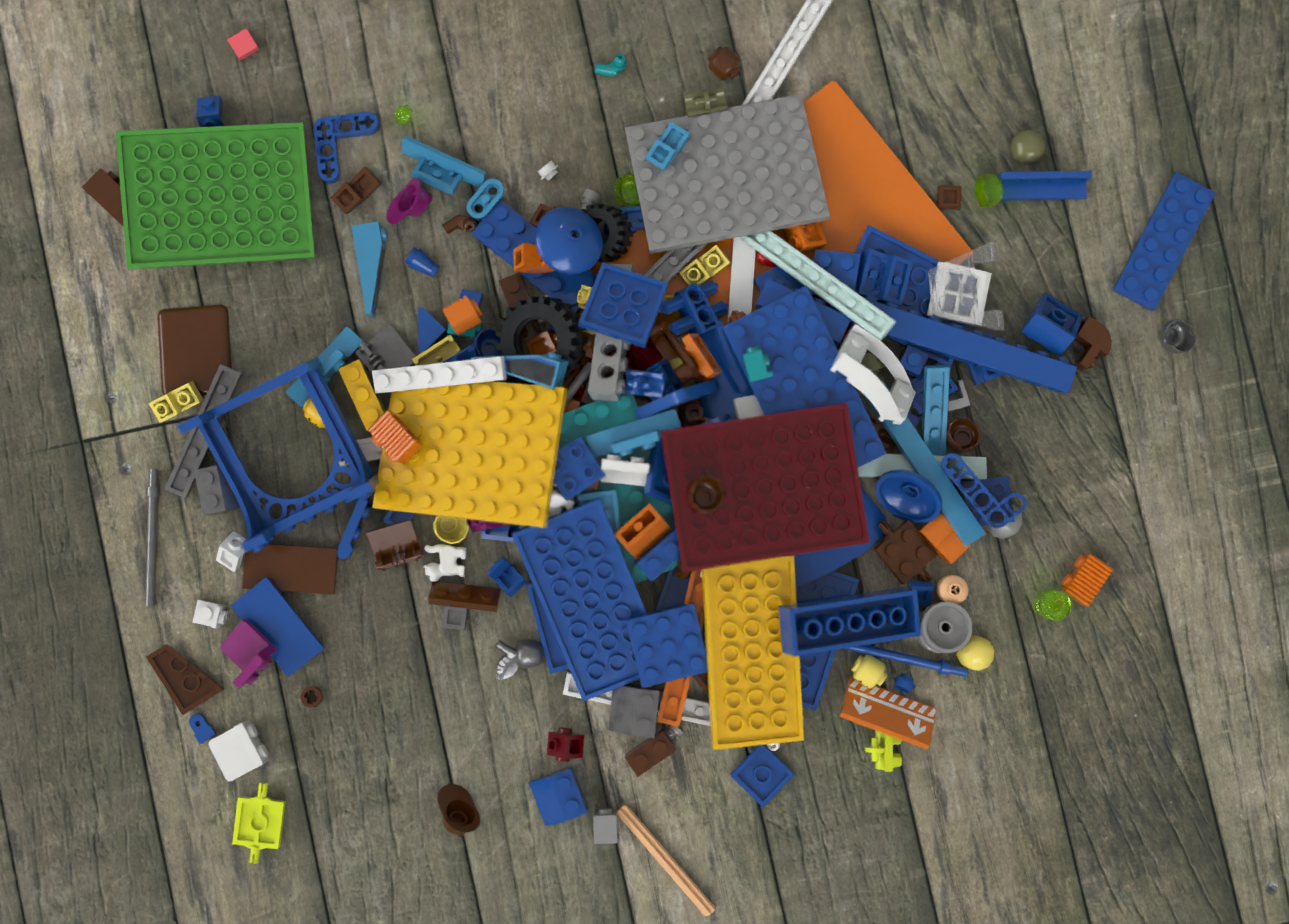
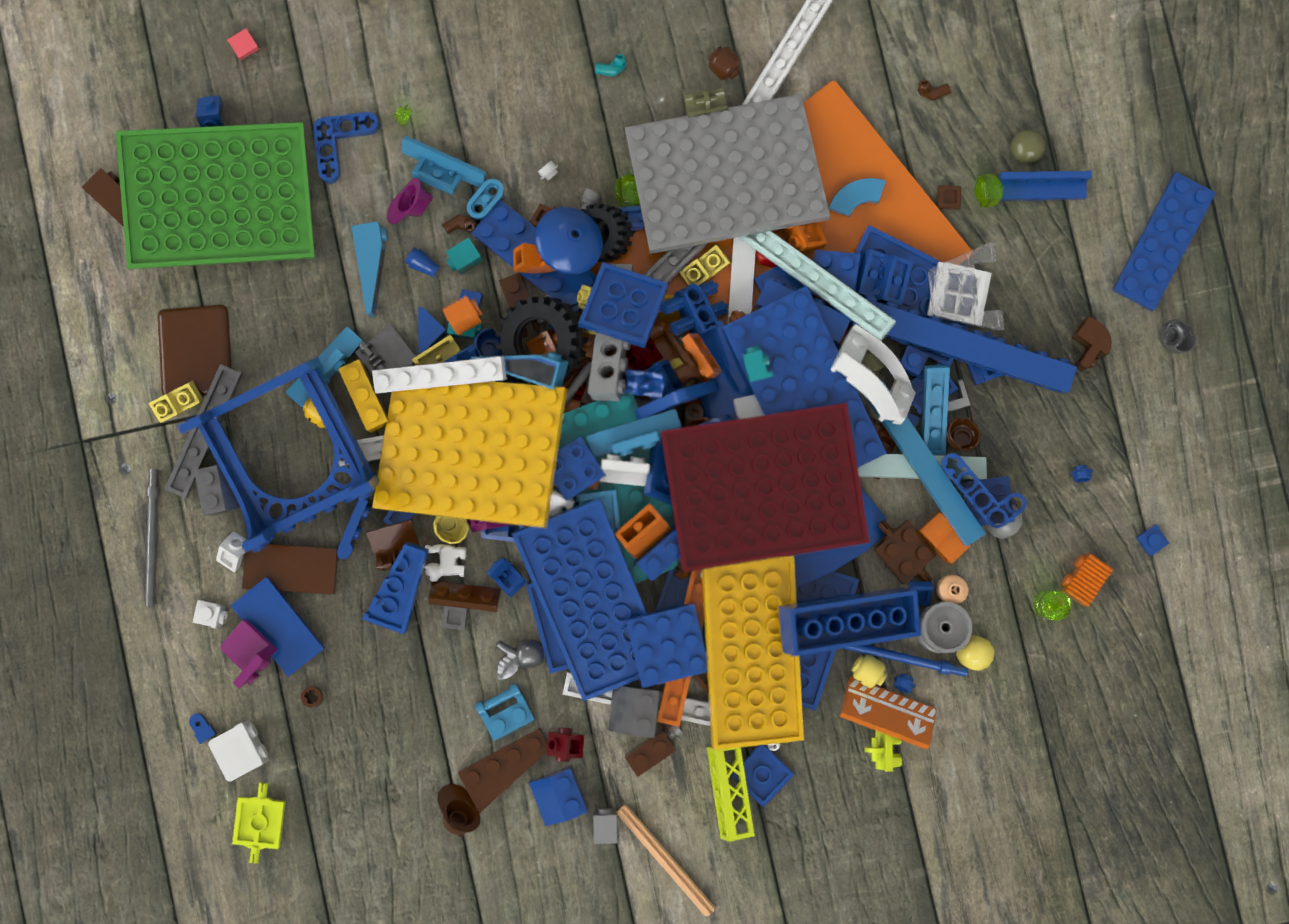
reddish brown wing [146,644,224,715] -> none
reddish brown slope [331,167,382,214] -> none
orange brick [368,410,423,464] -> none
dark azure slope [645,122,691,171] -> none
reddish brown hair [688,475,725,513] -> none
blue dish [875,470,943,523] -> none
blue slope [1022,292,1083,357] -> none
none -> blue wing [362,542,429,634]
none -> teal brick [446,237,483,275]
none -> reddish brown wing [458,728,548,814]
none -> dark azure plate [475,683,535,741]
none -> neon yellow fence [706,746,755,842]
none -> dark azure tile [828,178,886,217]
none -> reddish brown arm [917,80,951,101]
none -> blue plate [1070,465,1093,483]
none -> blue plate [1135,524,1169,556]

